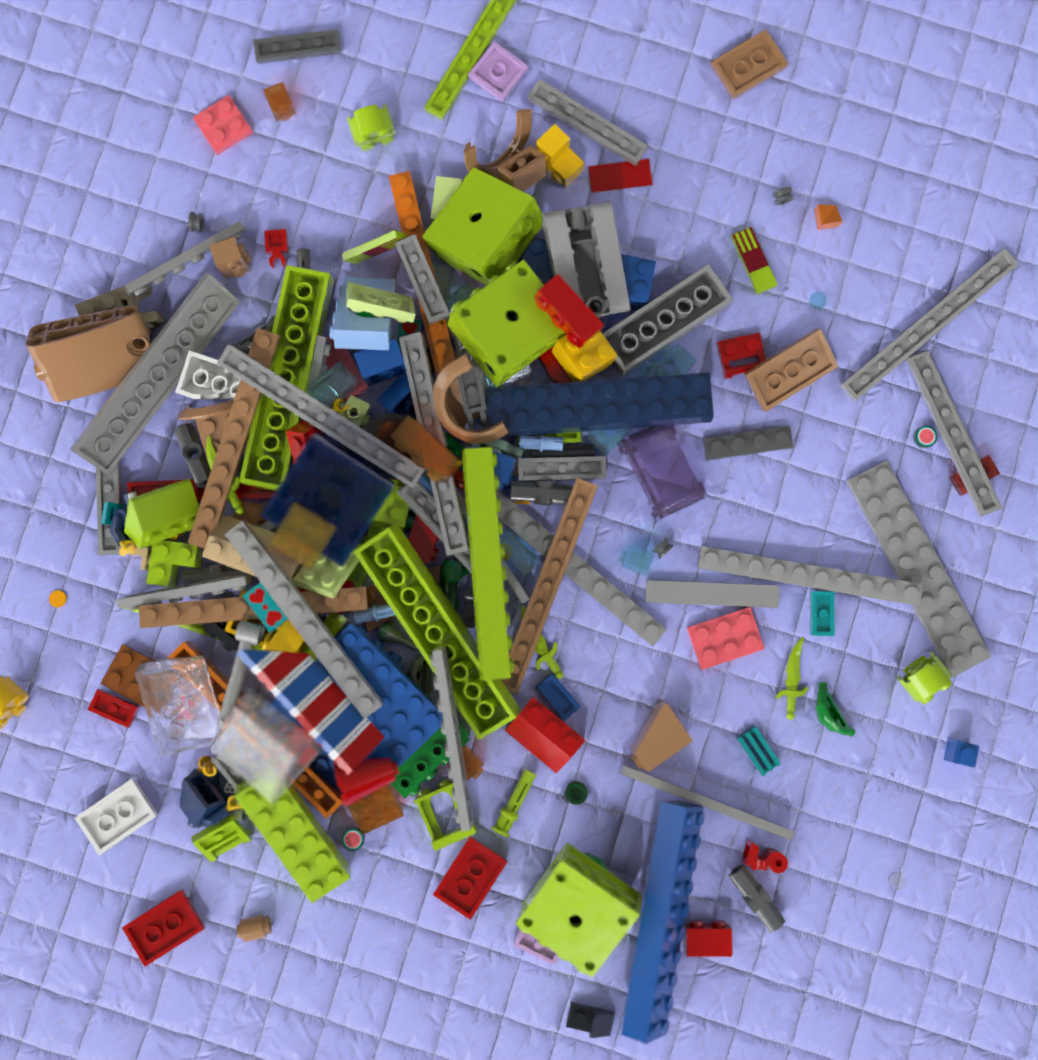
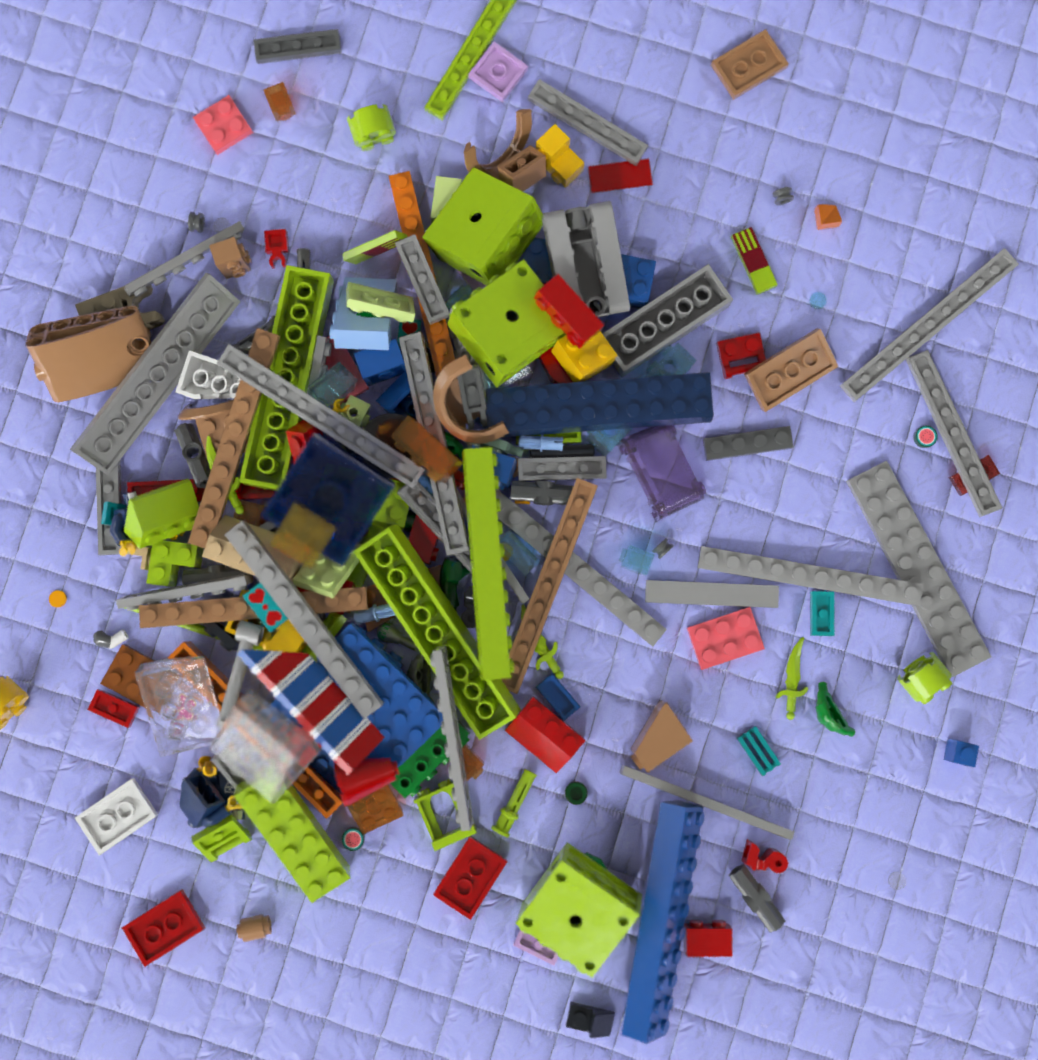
none -> arm [93,629,129,649]

